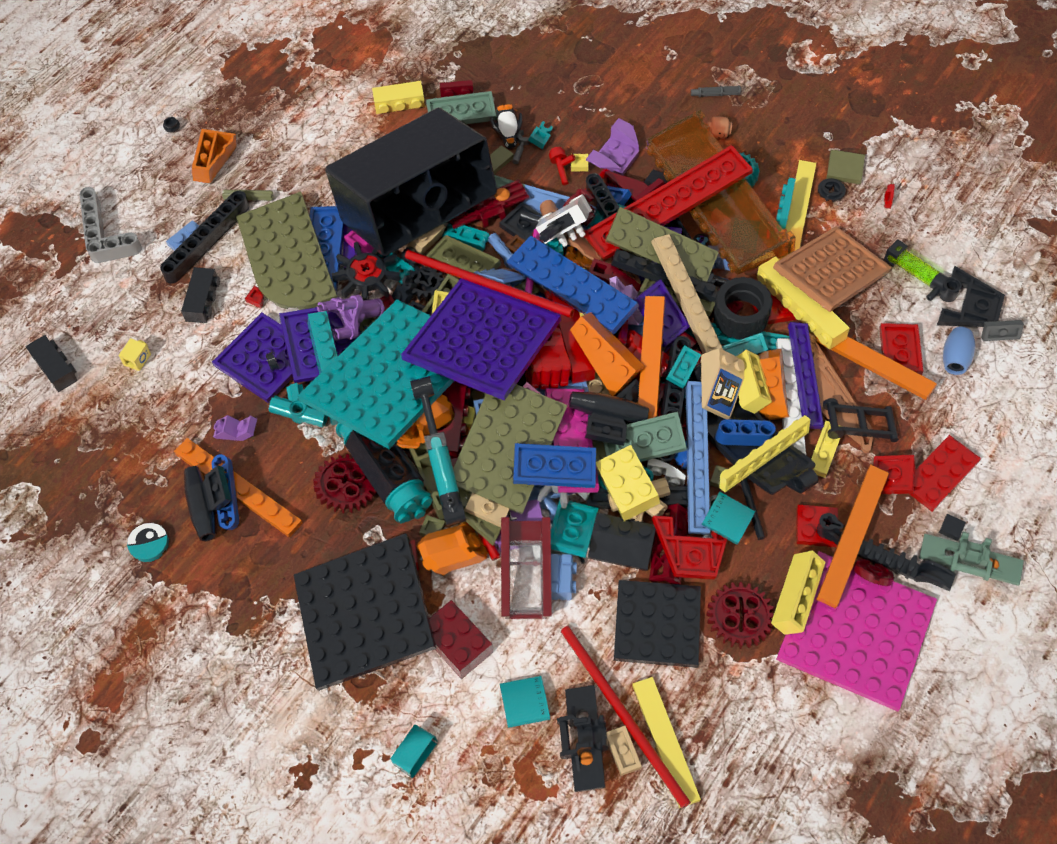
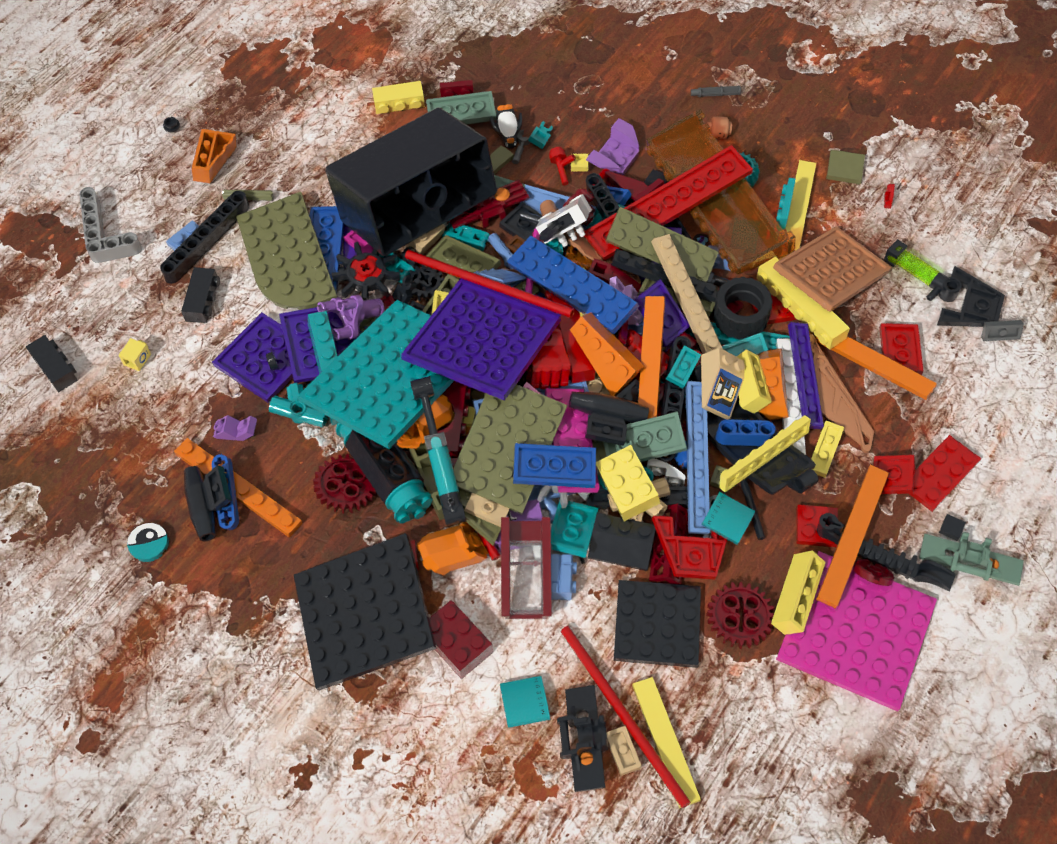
red tile [245,285,264,308] -> none
teal piece [390,724,438,778] -> none
olive tile [419,515,446,537] -> none
black gear [818,178,846,202] -> none
black piece [823,398,899,442] -> none
medium blue piece [943,327,975,375] -> none

